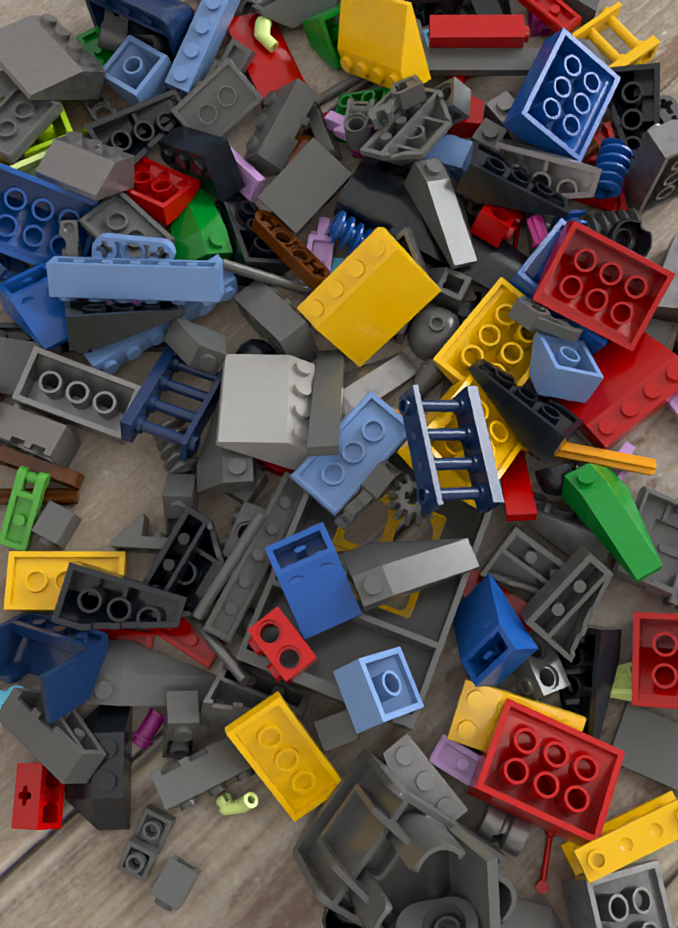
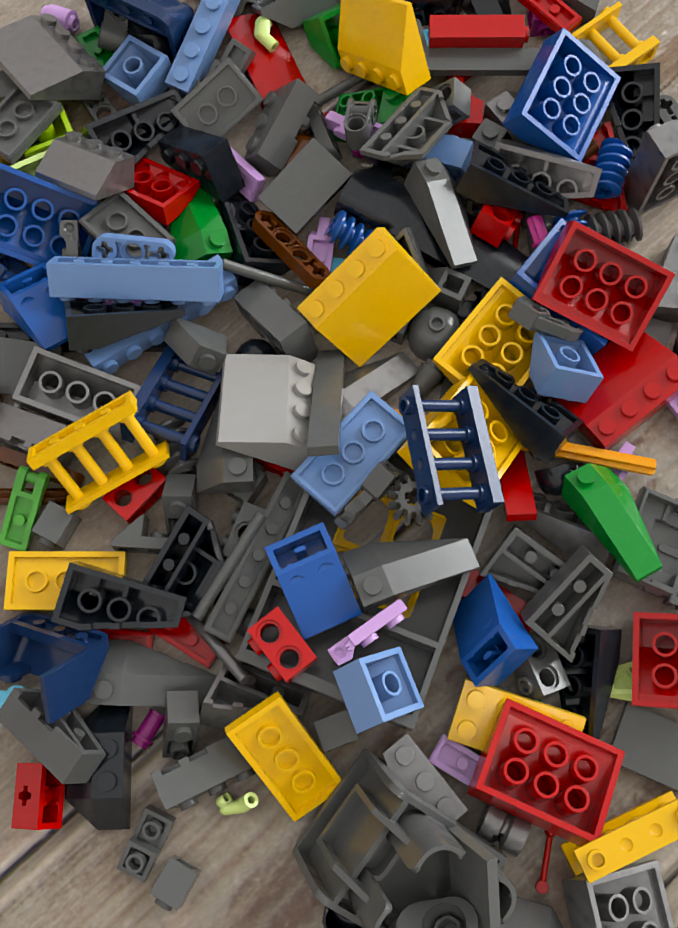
dark grey piece [368,74,427,130] -> none
black hair [607,219,652,257] -> none
none -> yellow fence [26,390,170,514]
none -> lavender brick [40,4,80,36]
none -> red brick [102,467,166,525]
none -> lavender hinge [328,599,407,666]

